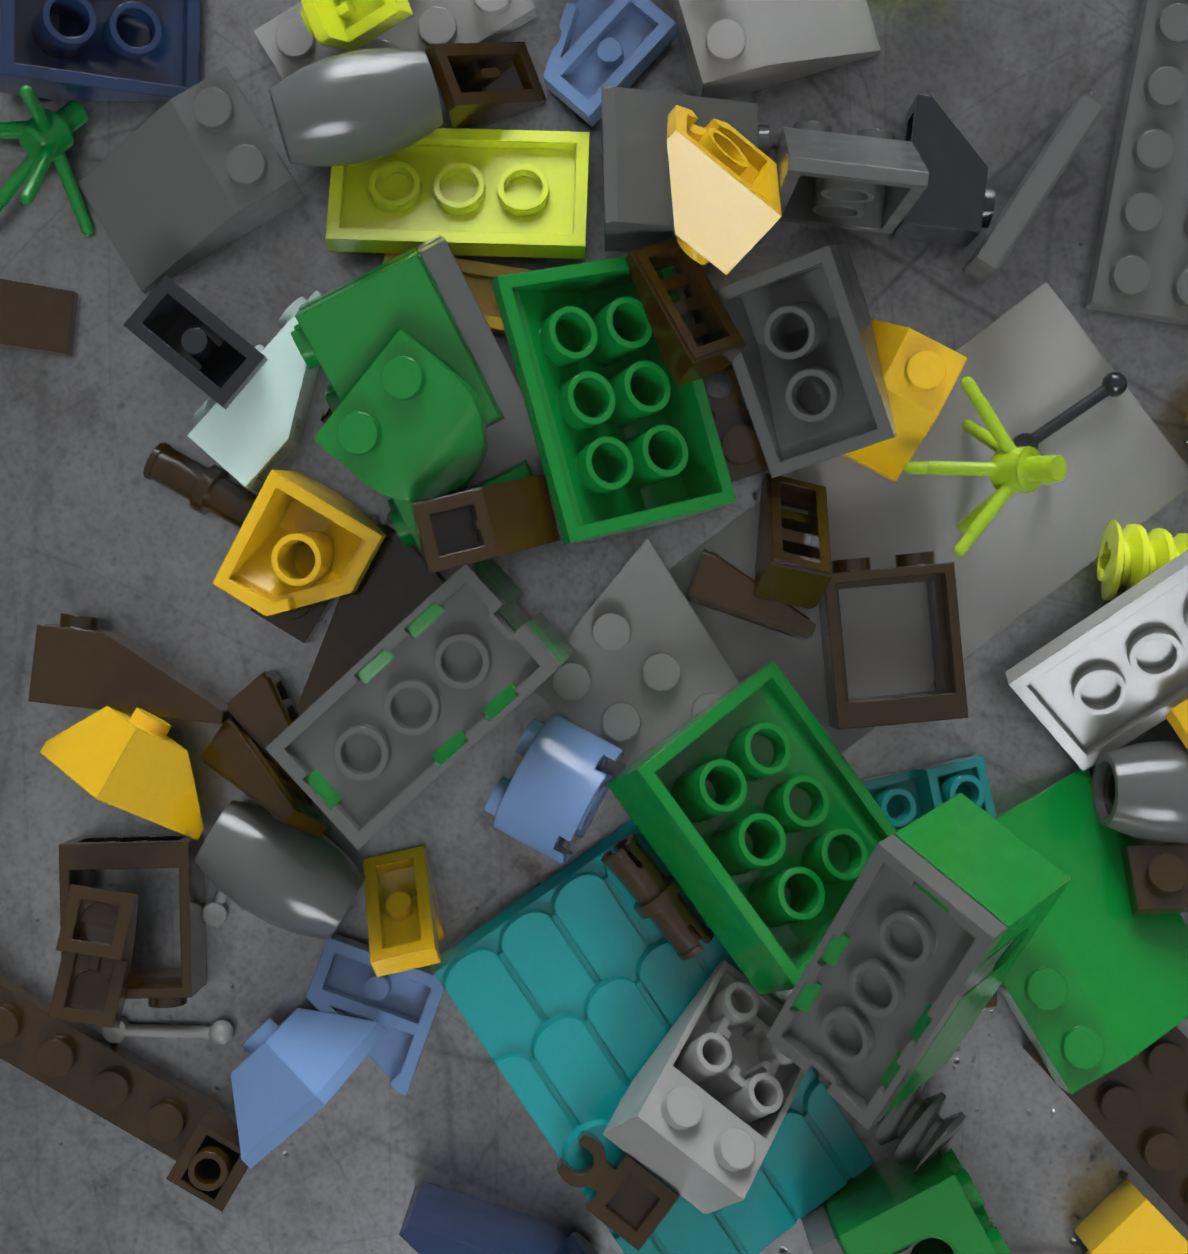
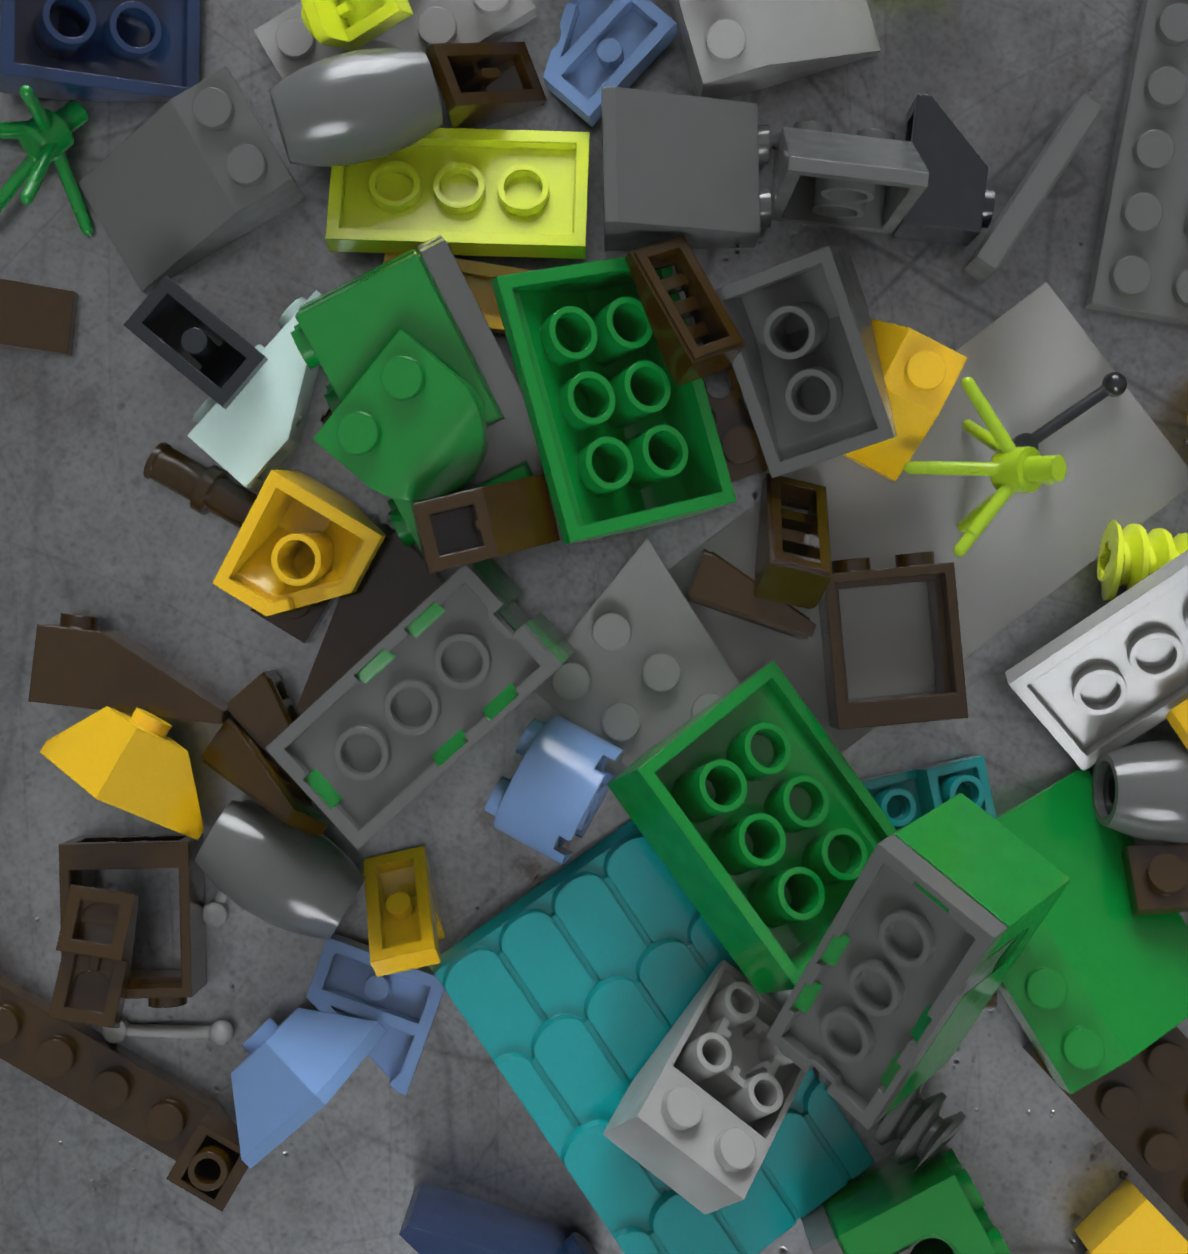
dark brown plate [557,1130,679,1251] -> none
dark brown pin [601,834,714,961] -> none
yellow slope [667,105,782,275] -> none

